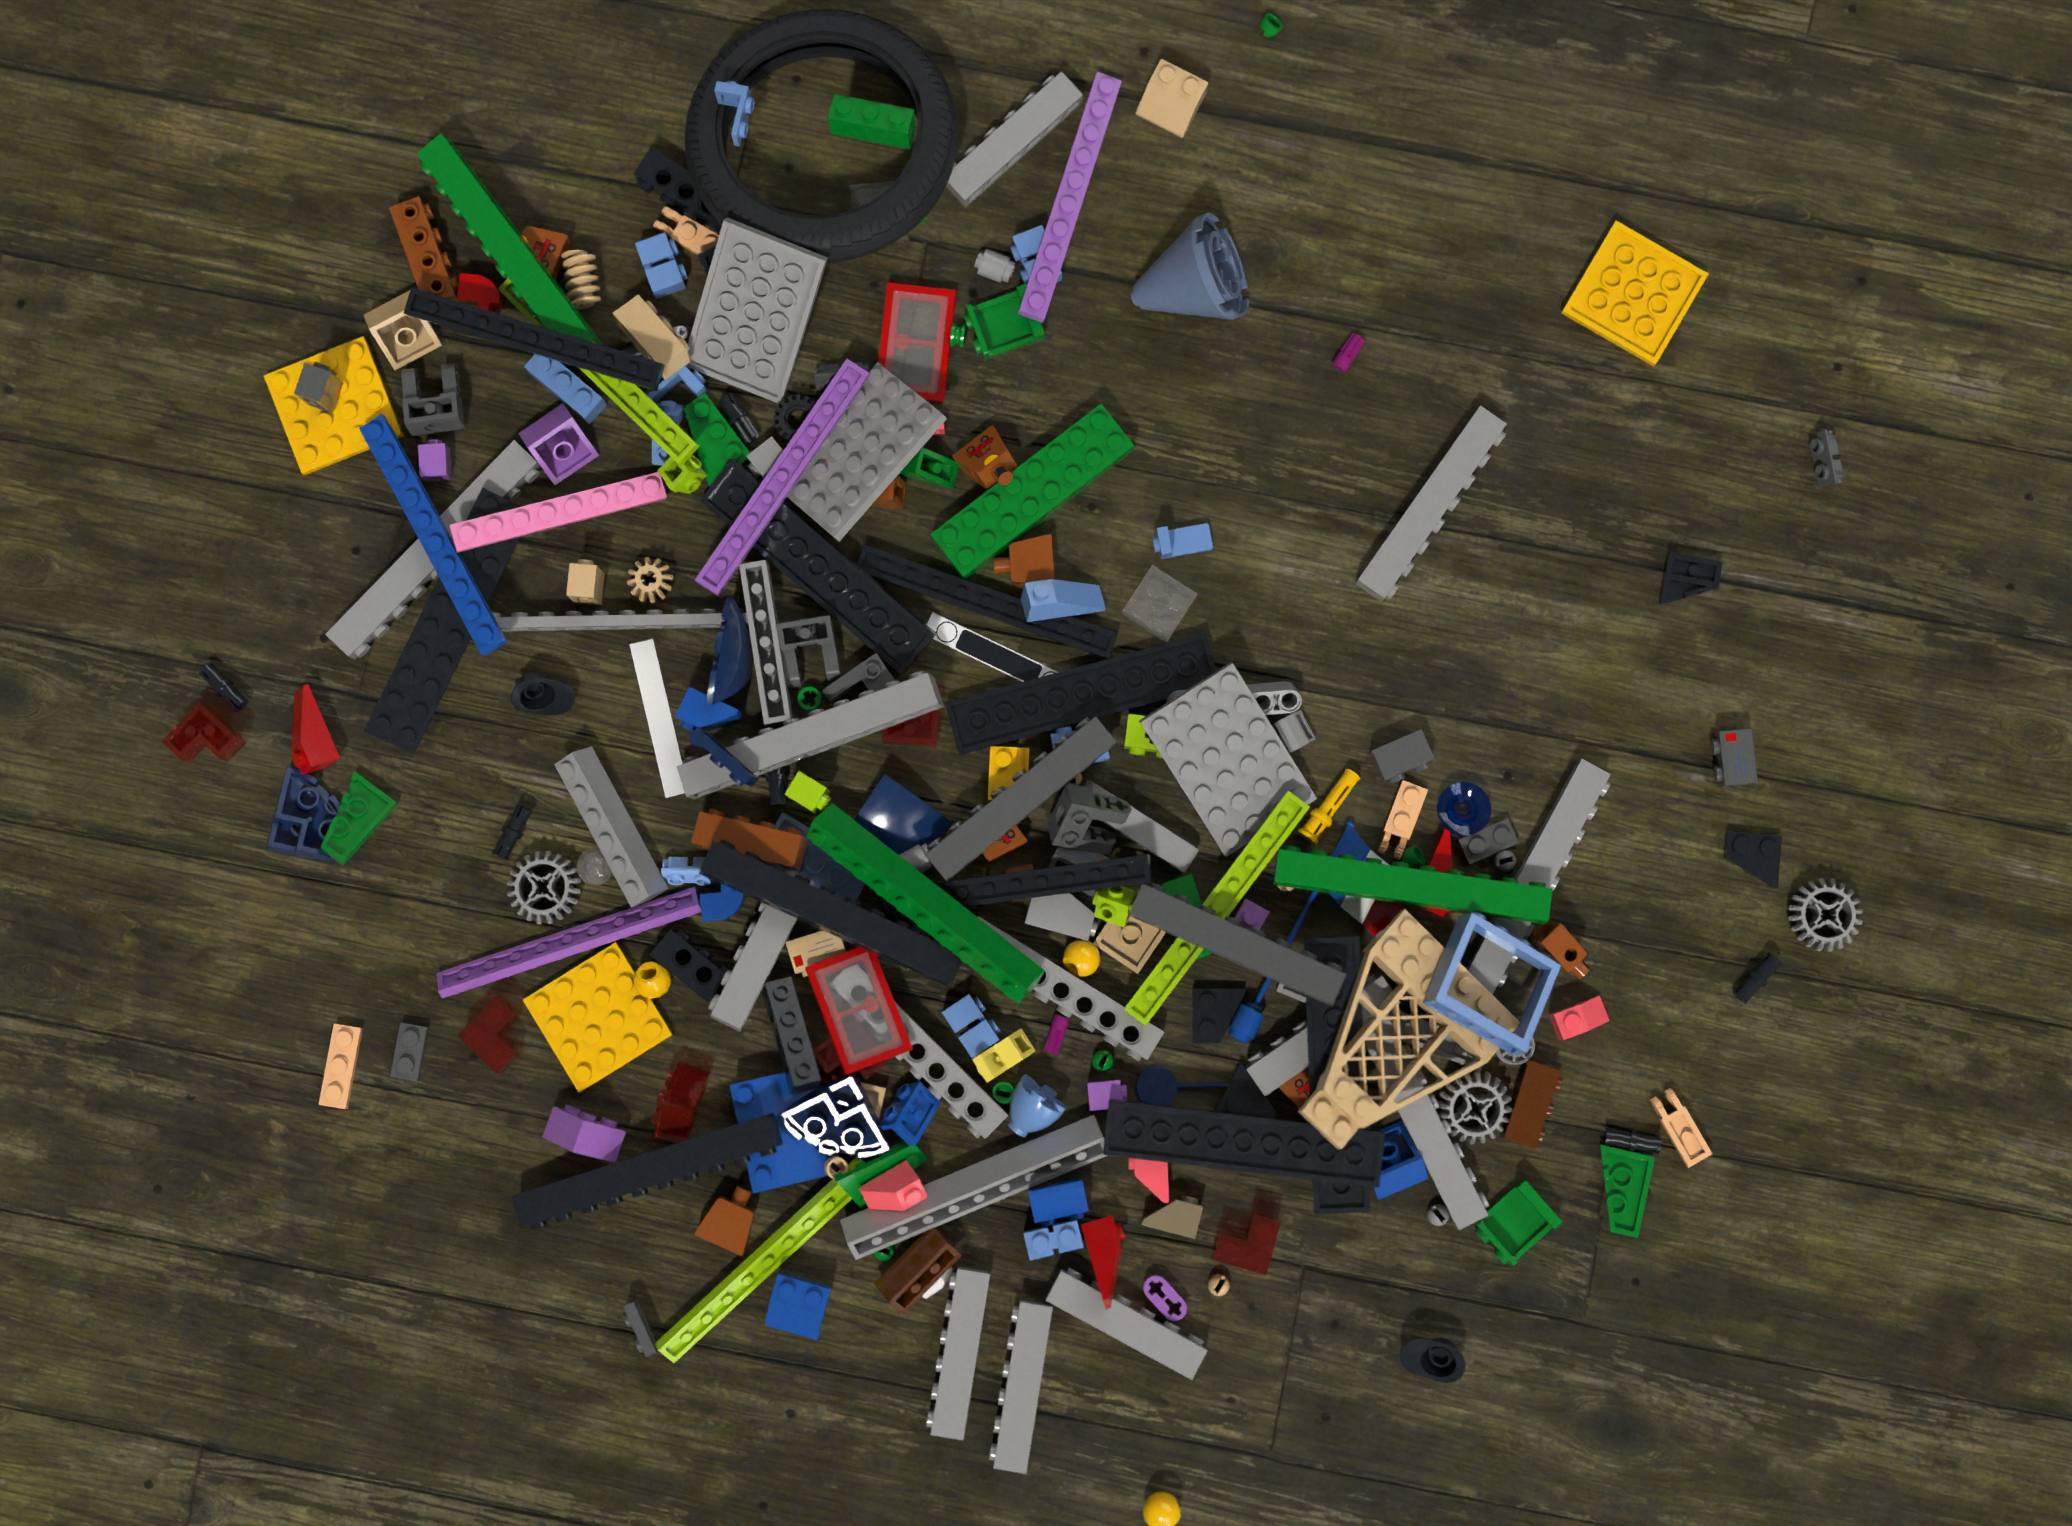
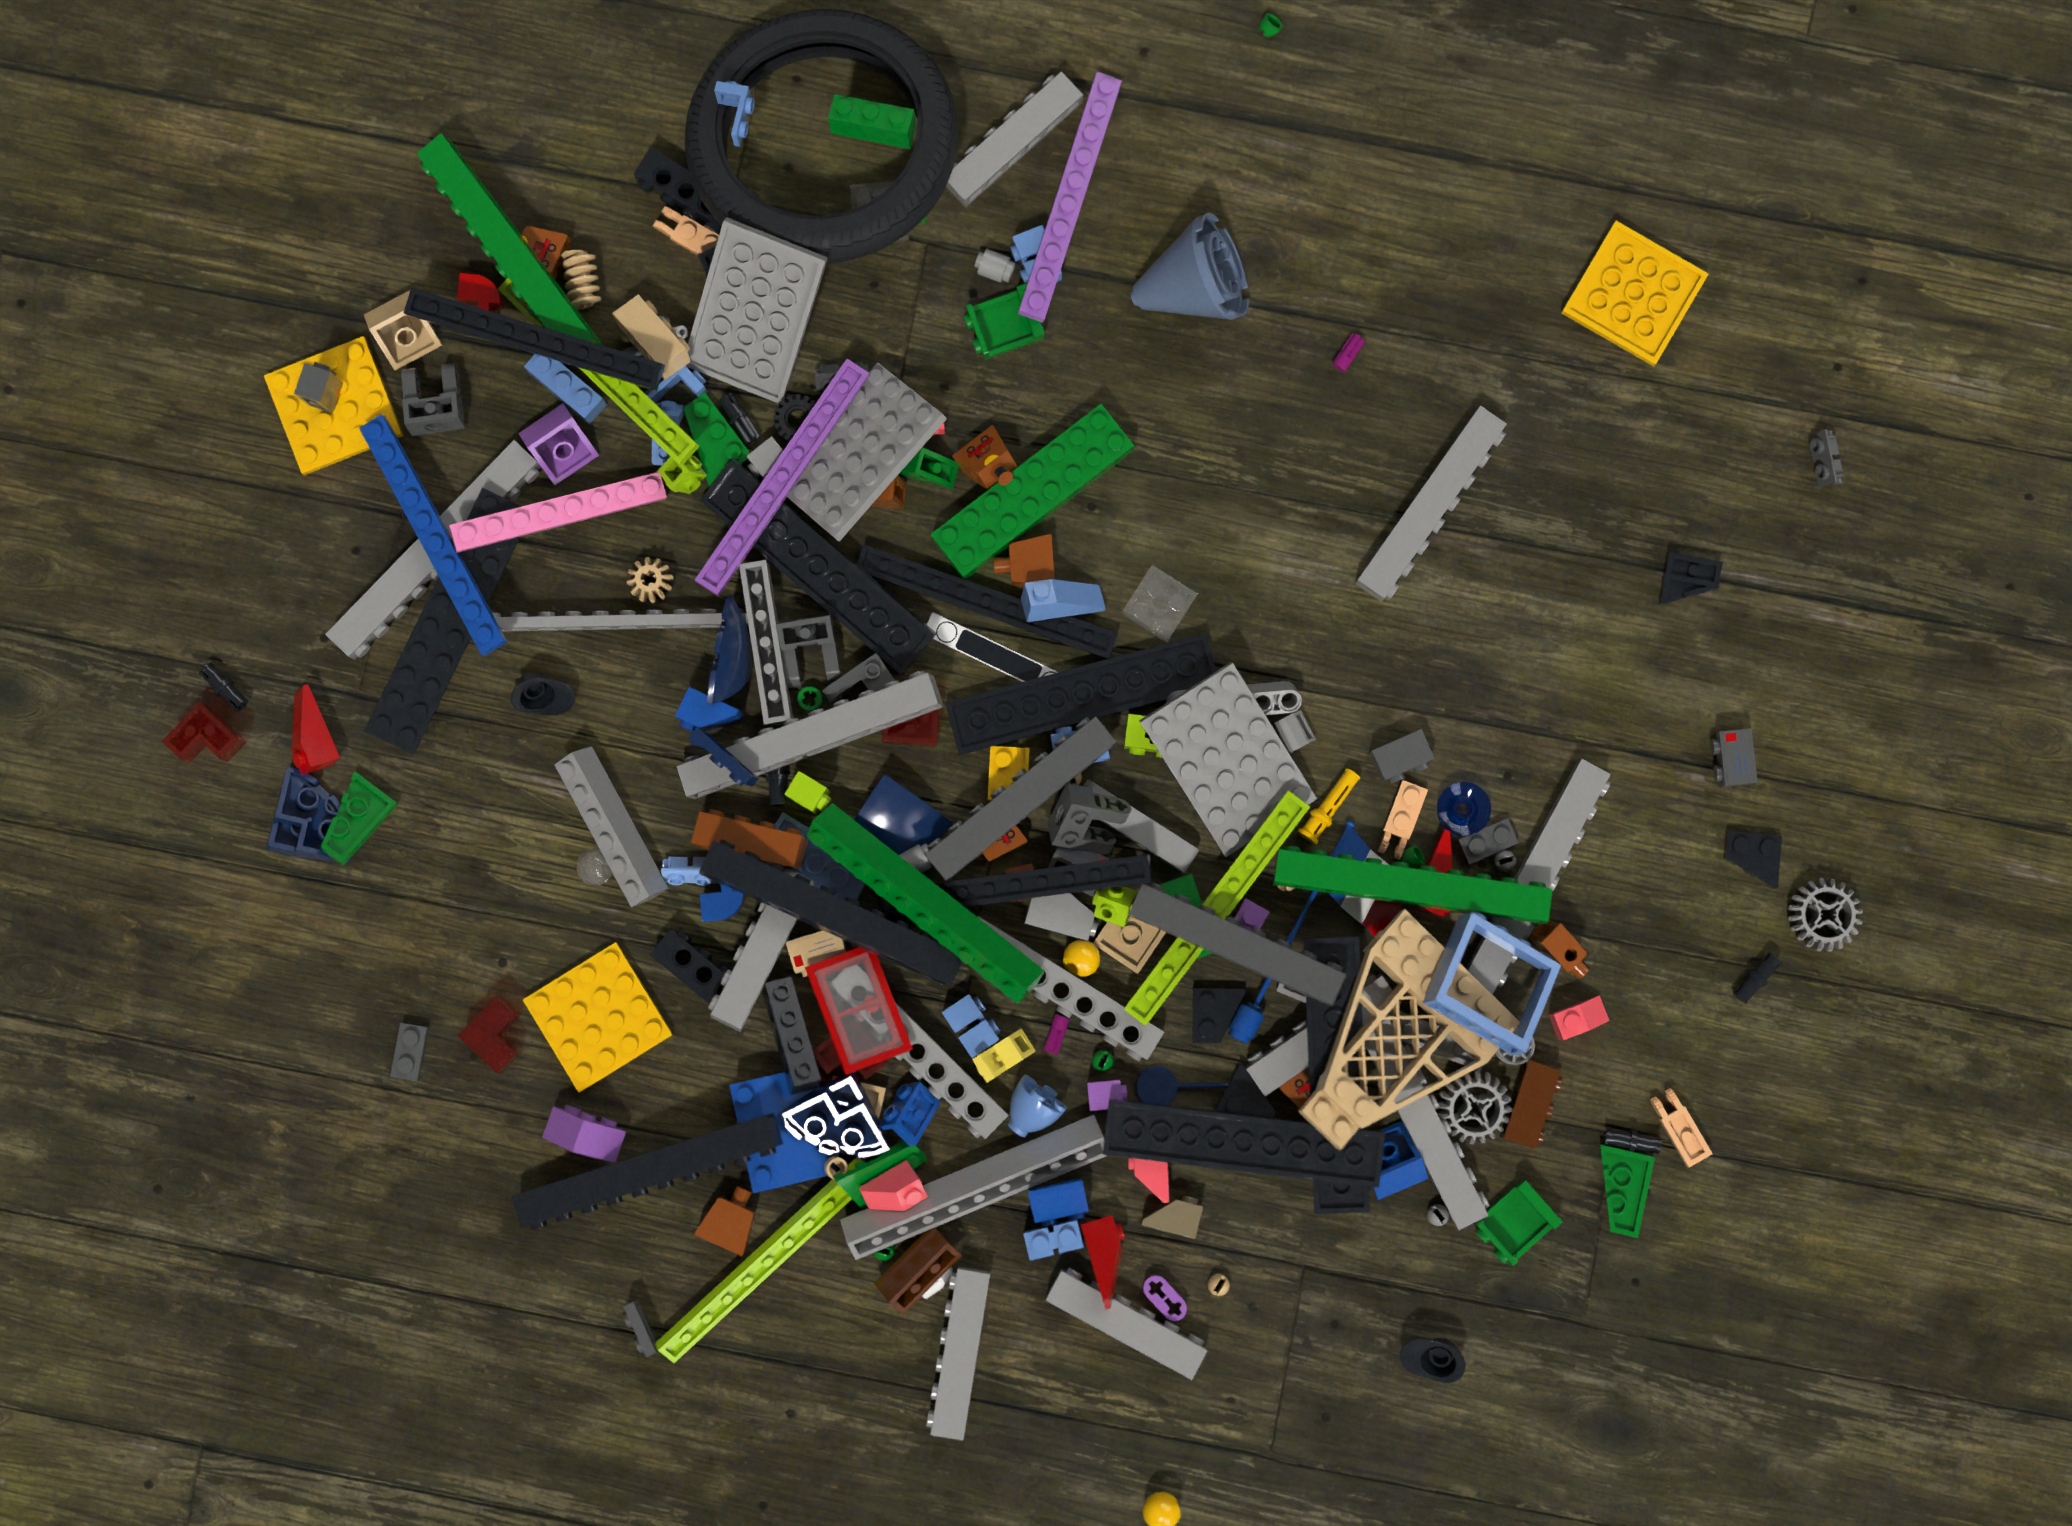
light nougat plate [319,1023,363,1109] -> none
dark orange brick [389,196,459,302] -> none
medium lavender brick [418,440,452,482] -> none
medium lavender plate [436,887,701,999] -> none
black pin [492,804,532,860] -> none
light grey gear [507,851,581,924] -> none
tan brick [566,559,605,605] -> none
white sticker [629,639,685,798] -> none
yellow piece [634,961,671,999] -> none
medium blue piece [635,232,688,299] -> none
clear red brick [652,1062,710,1143] -> none
blue slope [765,1271,833,1340] -> none
clear door [878,282,956,402] -> none
green bush [950,322,966,348] -> none
light grey brick [989,1299,1053,1474] -> none
green hinge [992,1082,1014,1105] -> none
tan slope [1136,59,1209,138] -> none
medium blue bracket [1152,523,1213,560] -> none
clear red brick [1211,1212,1281,1275] -> none

